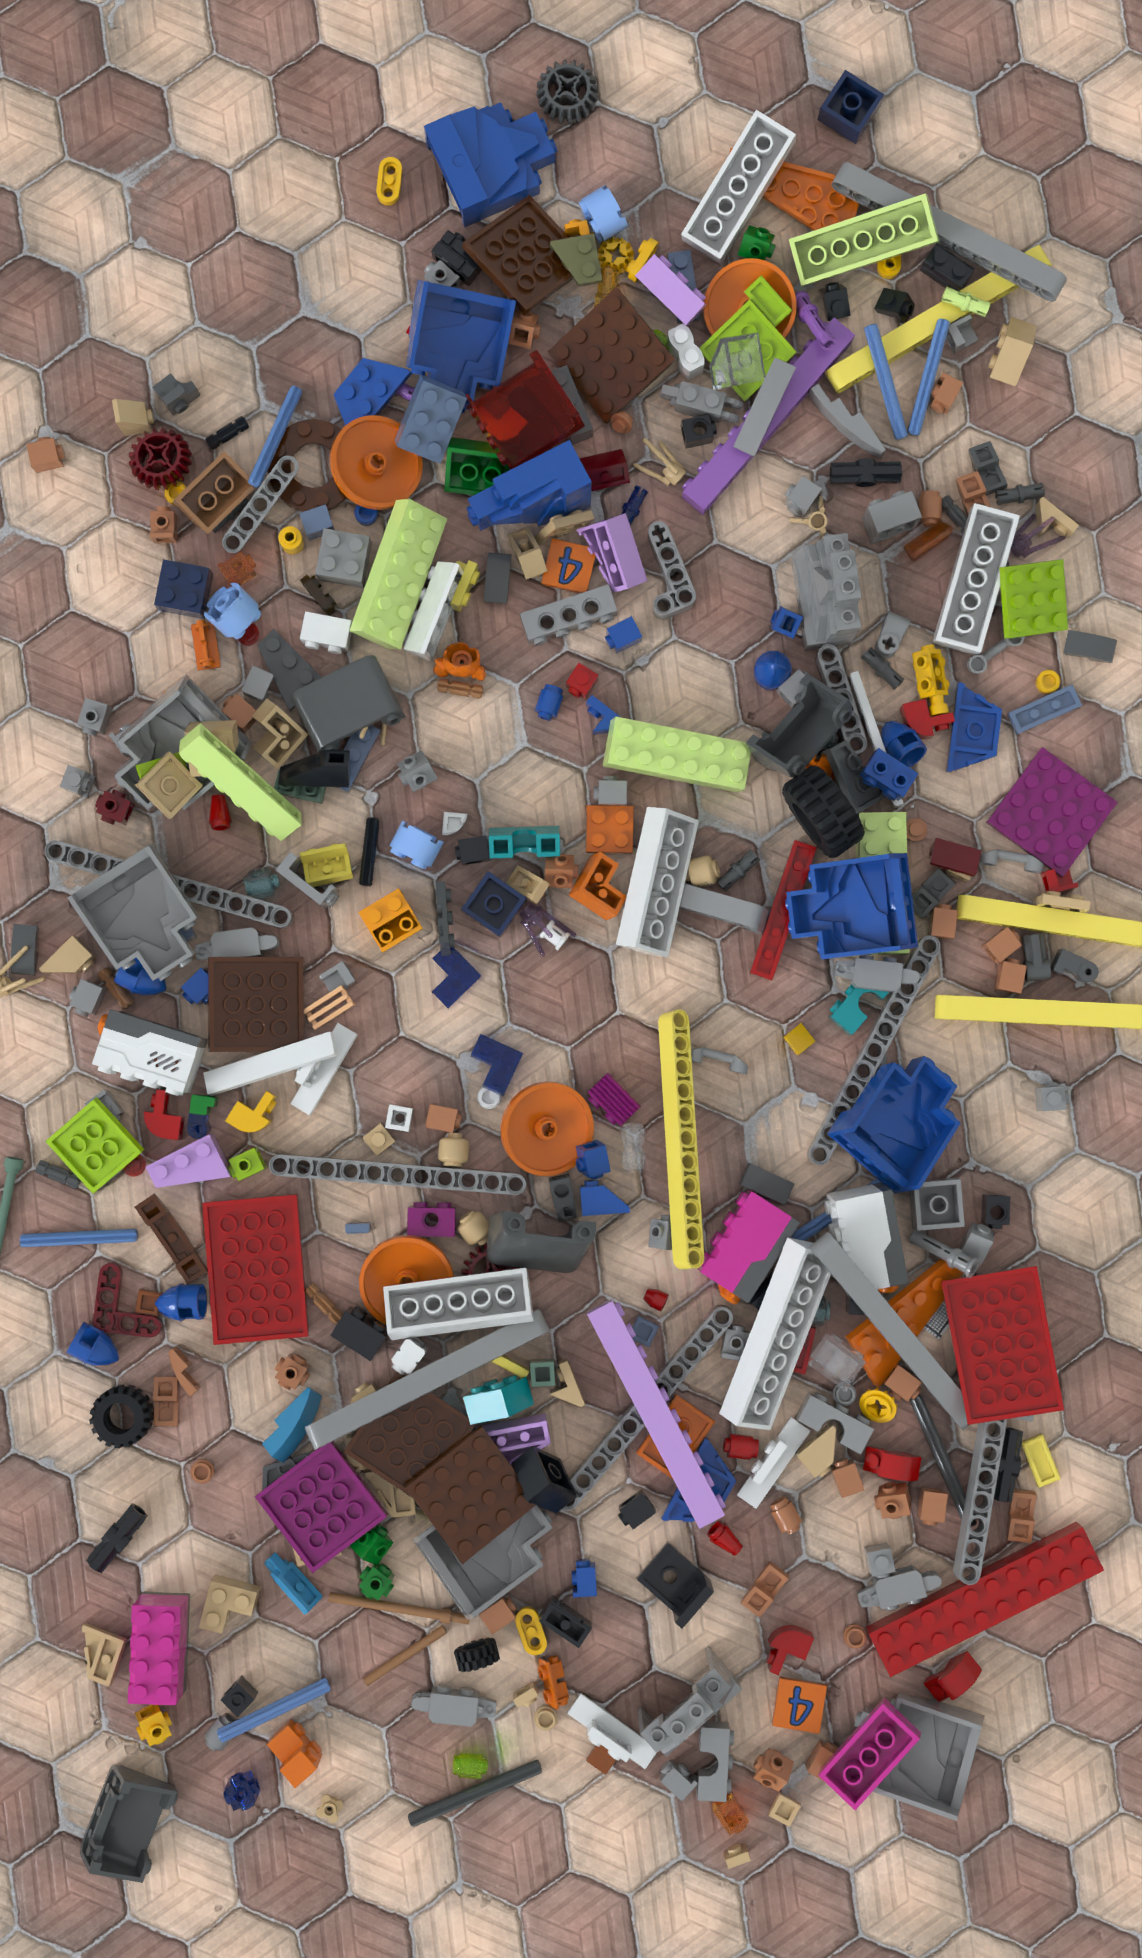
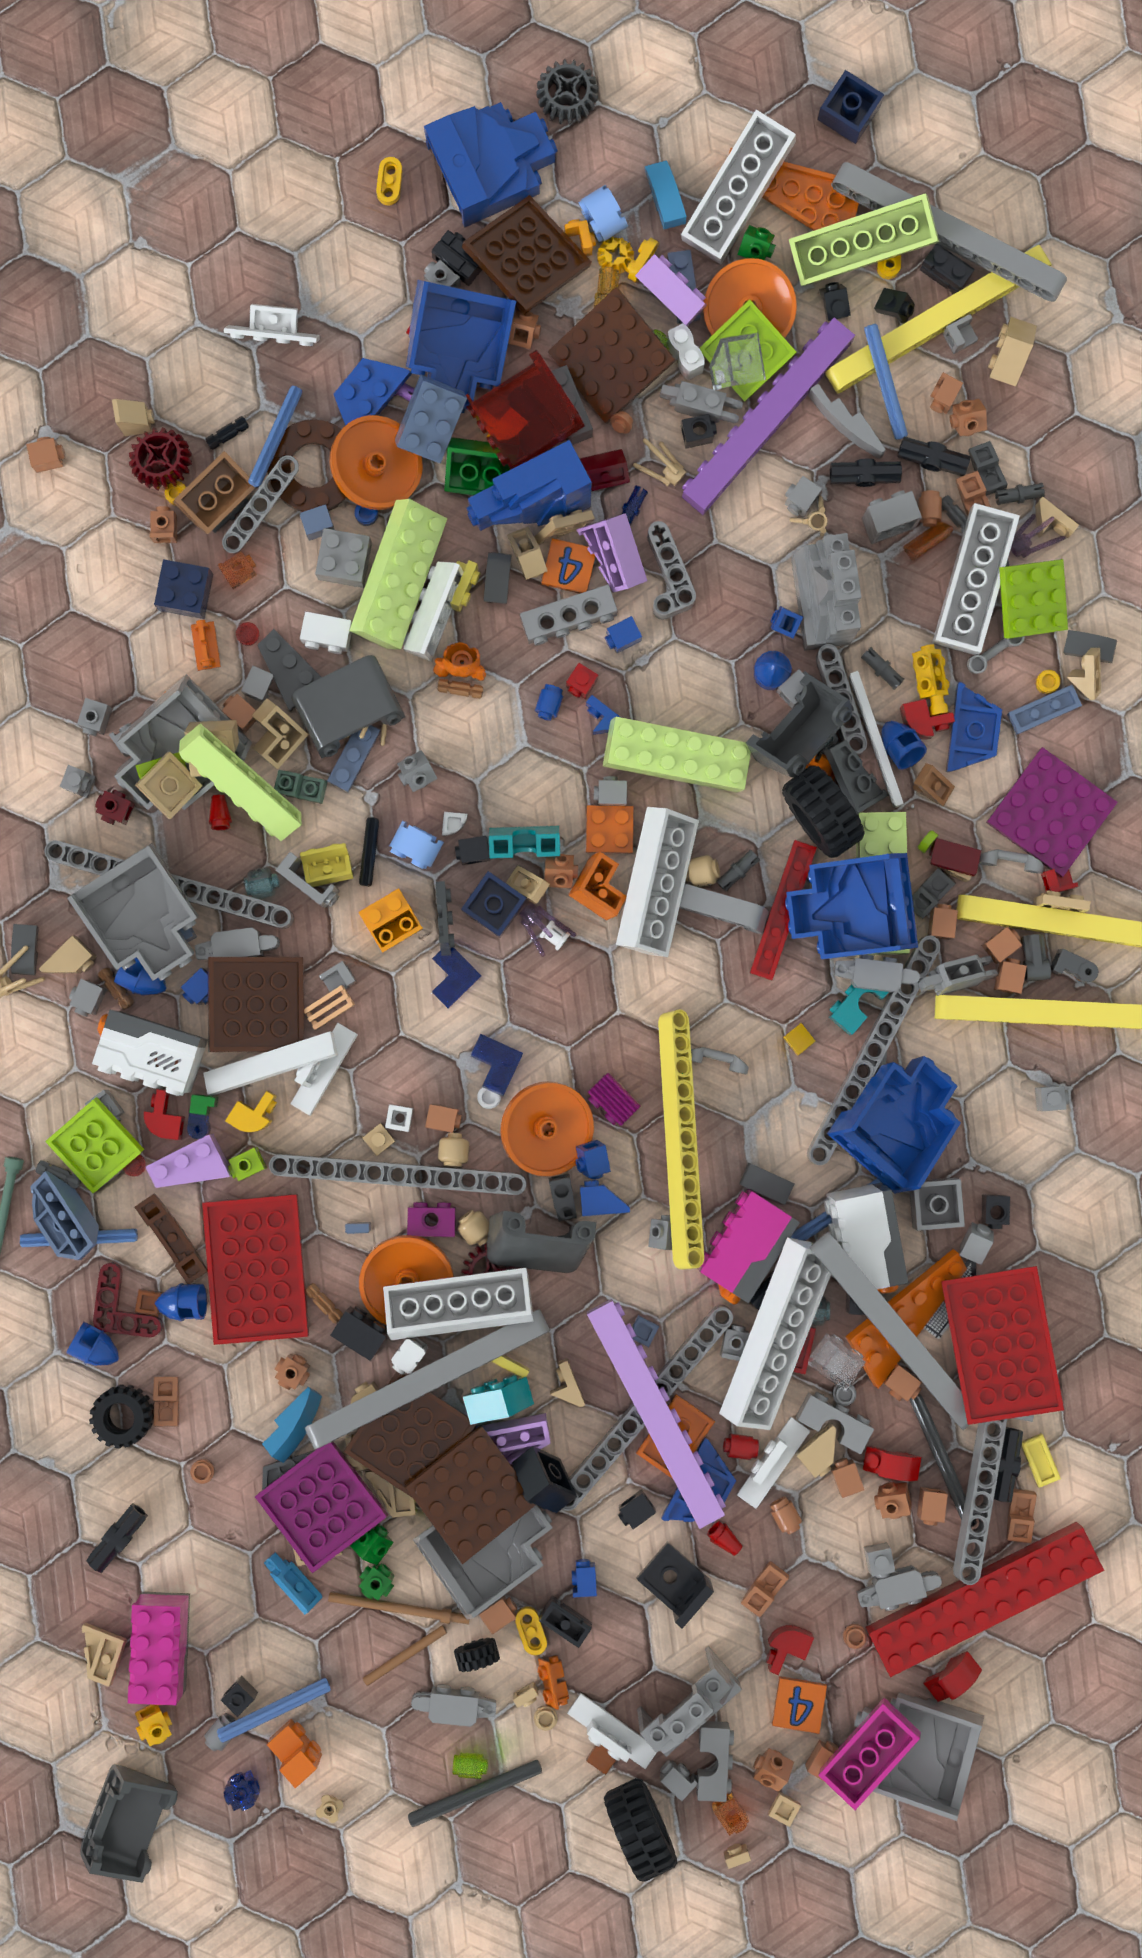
dark grey brick [153,373,200,416] -> none
nougat slope [169,1346,201,1397] -> none
tan brick [199,1575,261,1634] -> none
light blue brick [204,583,261,639] -> none
yellow brick [278,526,304,555] -> none
black slope [278,750,351,788] -> none
dark brown plate [300,574,336,616] -> none
sand green brick [530,1358,555,1387] -> none
olive wing [550,234,602,287] -> none
clear brick [621,1123,645,1171] -> none
red hose [643,1289,669,1312] -> none
light grey slope [733,357,796,457] -> none
lime tile [744,275,793,327] -> none
medium lavender pin [795,291,836,350] -> none
blue brick [859,748,918,801] -> none
yellow gear [859,1387,898,1423] -> none
light grey piece [875,611,910,659] -> none
nougat plate [906,818,927,842] -> none
medium blue axle [908,319,950,436] -> none
light grey pin [909,1230,980,1278] -> none
yellowish green pin [941,286,991,317] -> none
none -> sand blue wedge [30,1171,99,1260]
none -> white bracket [224,304,320,346]
none -> black tyre [604,1778,677,1882]
none -> dark azure slope [645,160,687,230]
none -> black piece [897,436,971,476]
none -> medium nougat slope [913,763,955,806]
none -> lime tile [918,830,939,854]
none -> light grey hinge [918,955,998,996]
none -> nougat brick [950,399,987,436]
none -> tan slope [1067,648,1101,700]

